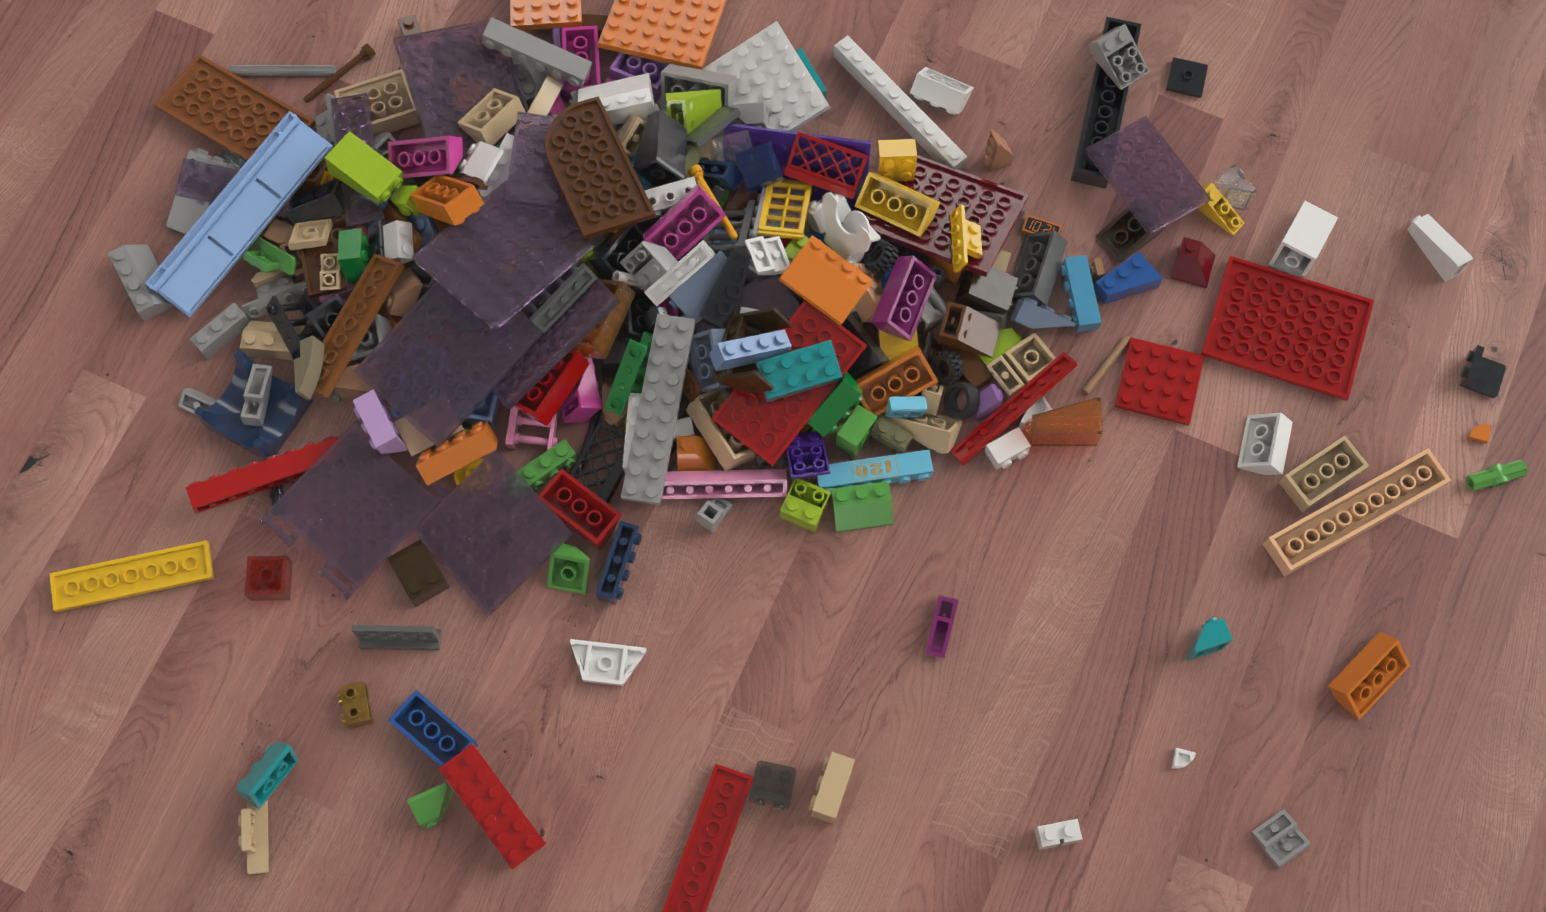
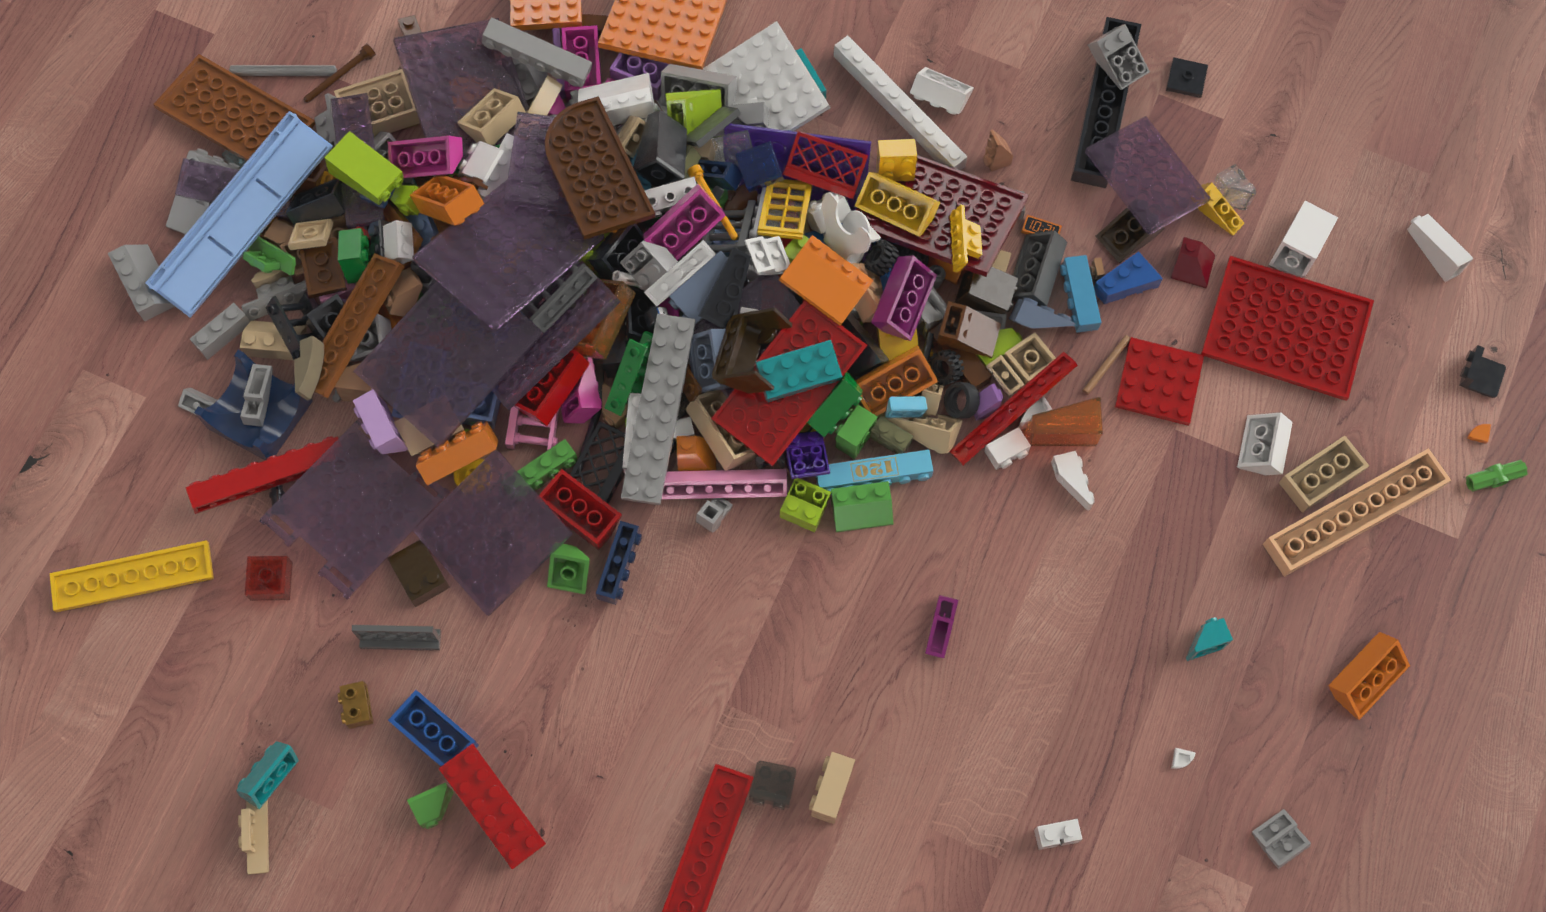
tan slope [320,253,341,291] -> none
white wing [570,639,647,686] -> none
medium blue brick [709,329,792,371] -> none
none -> white slope [1051,451,1094,510]

